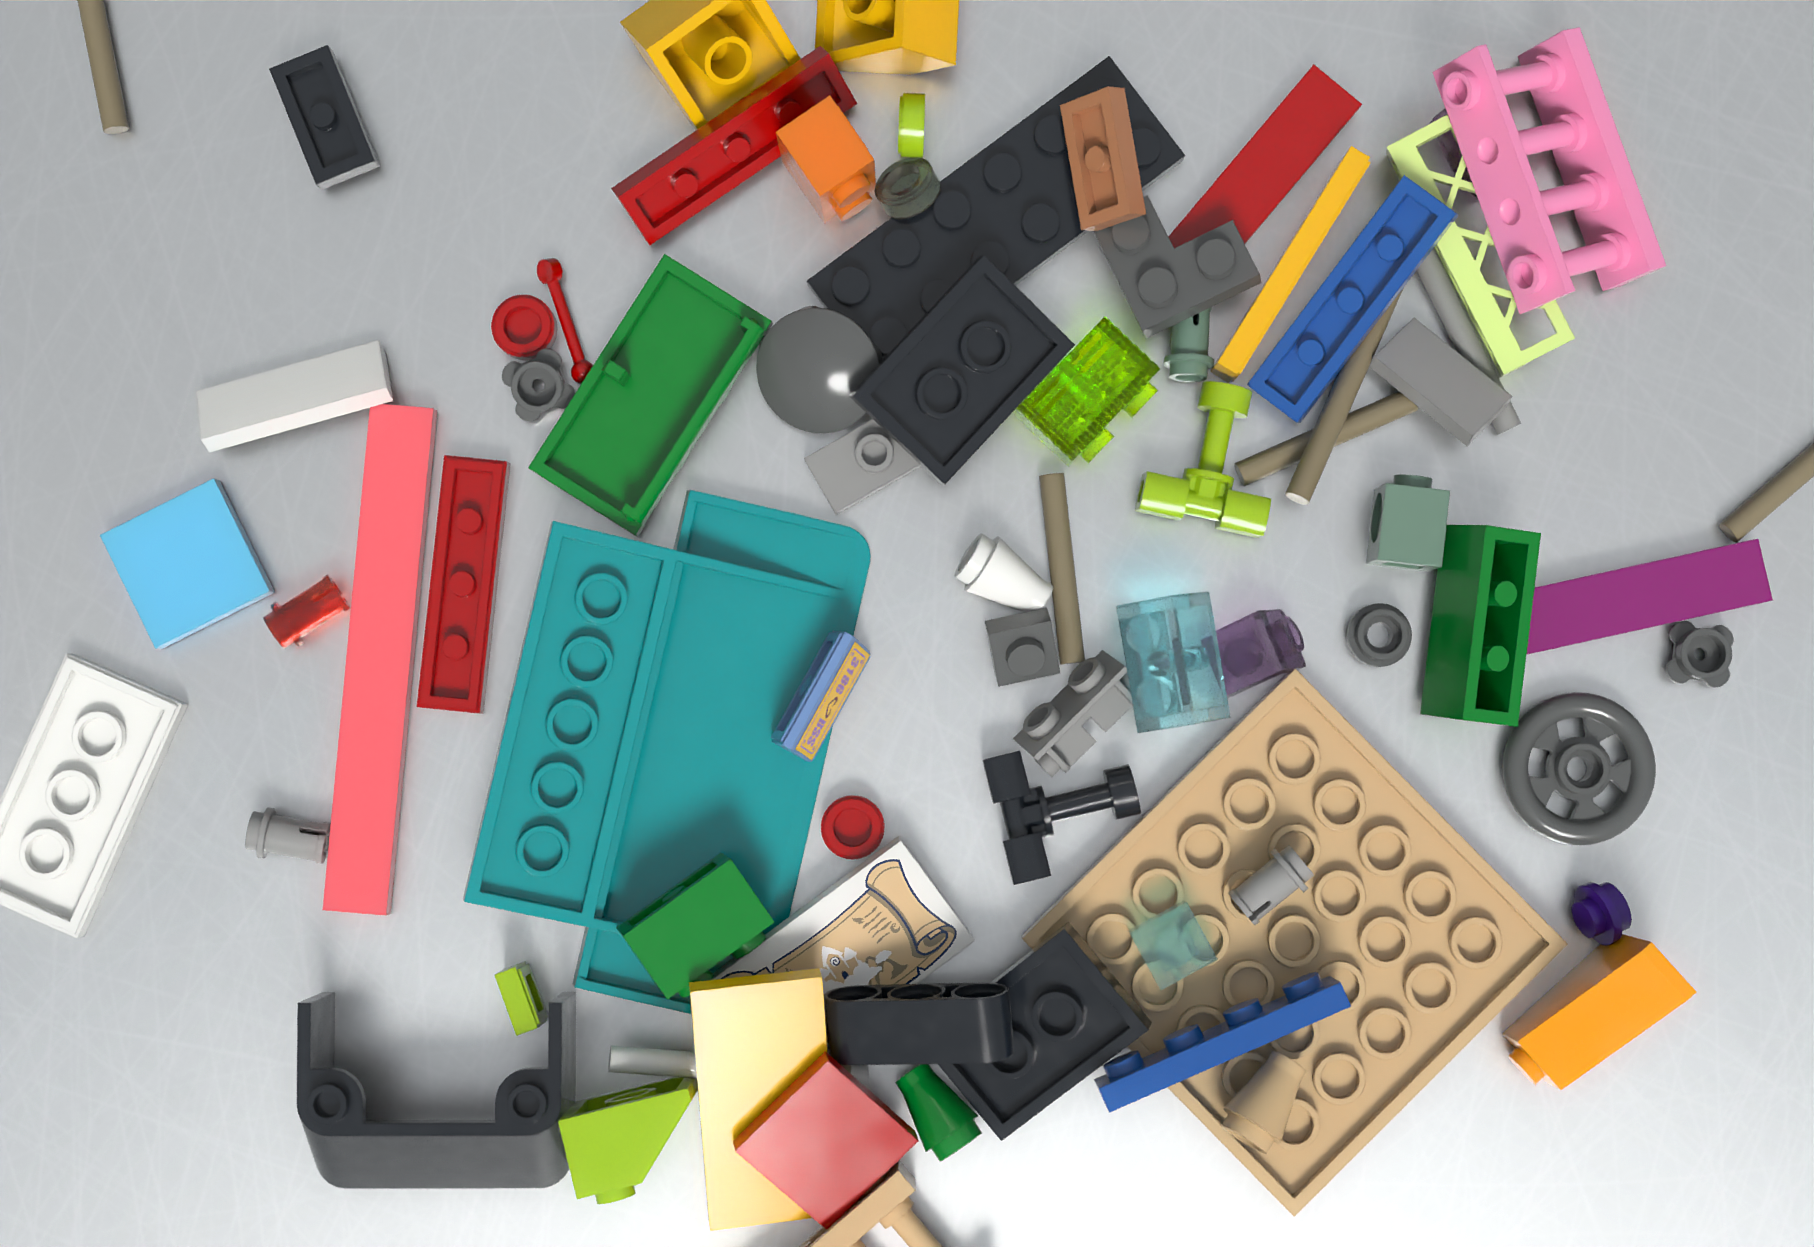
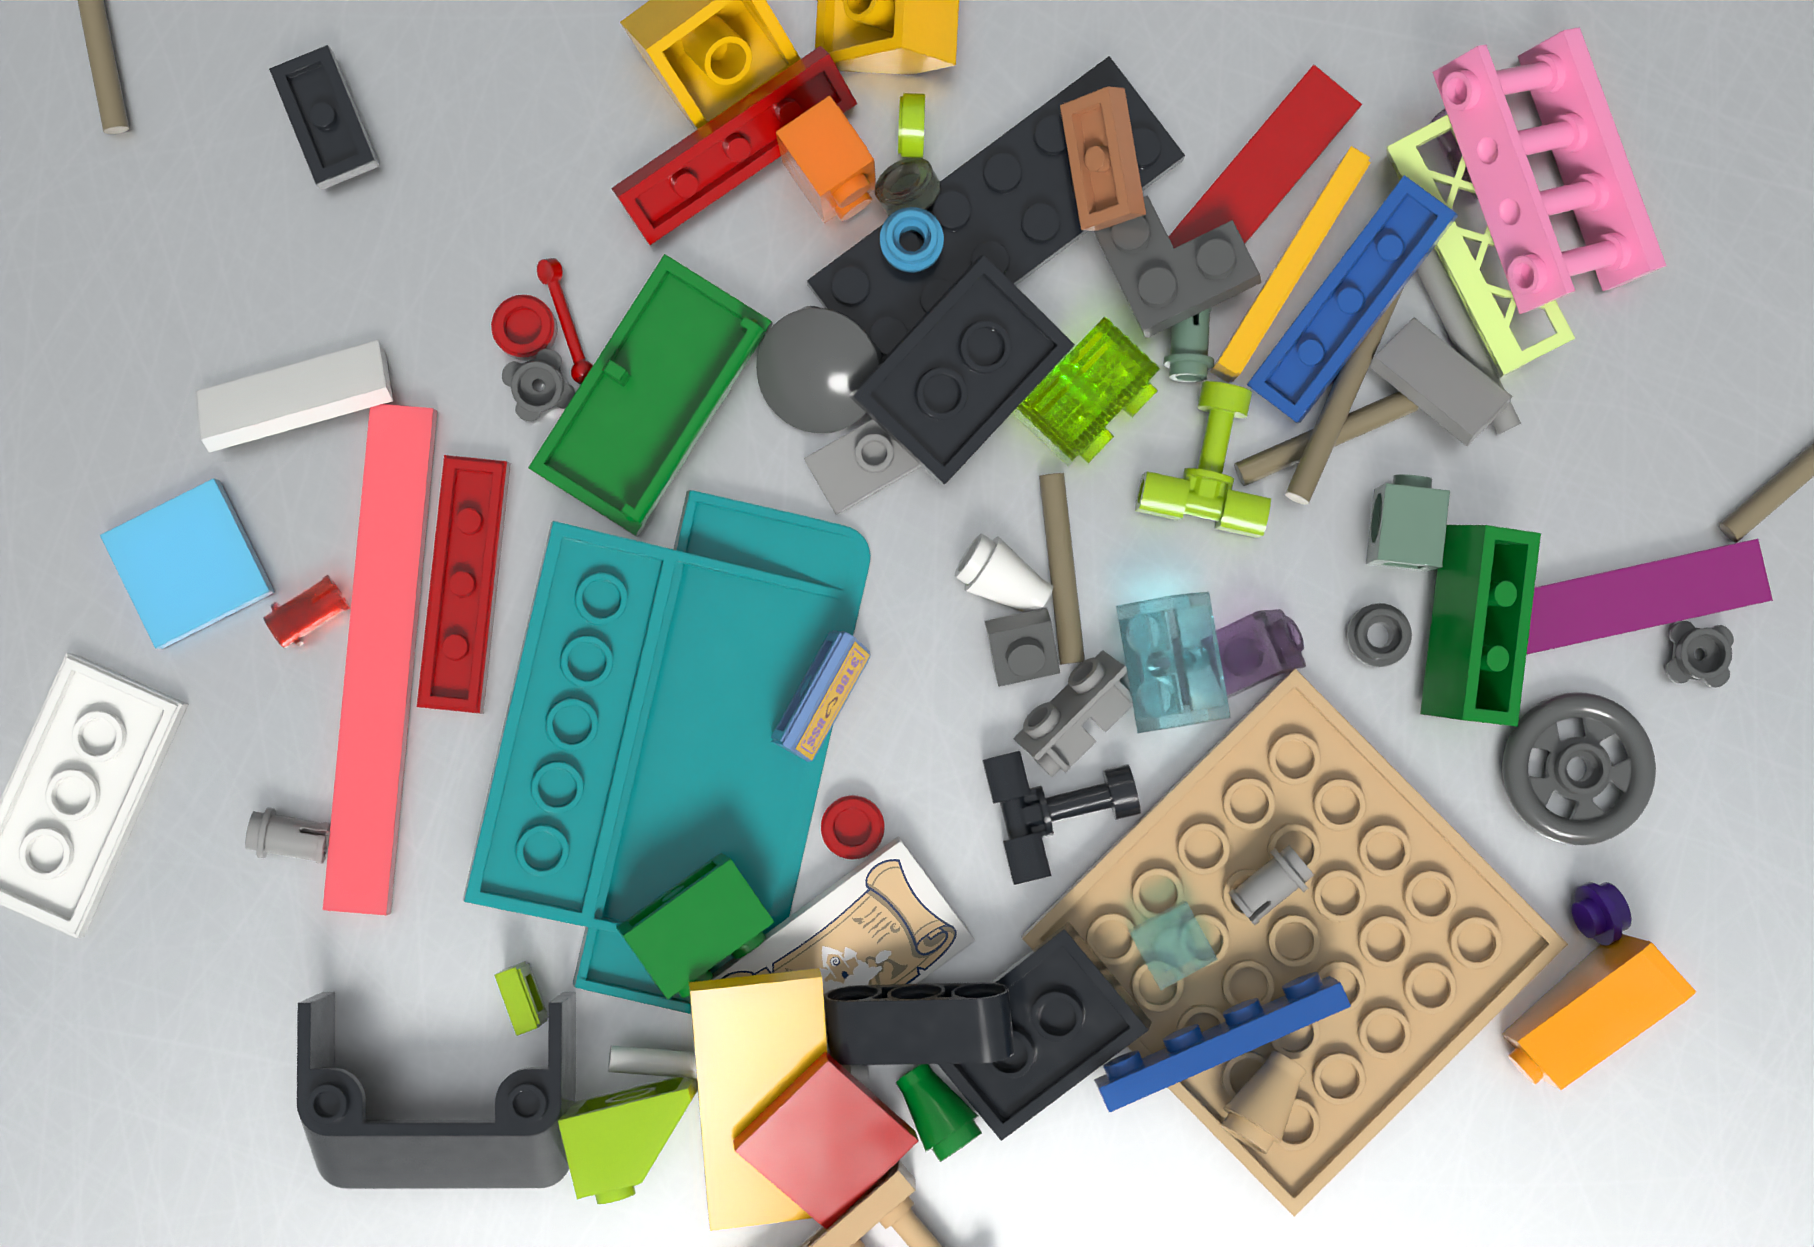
none -> dark azure plate [880,207,944,272]

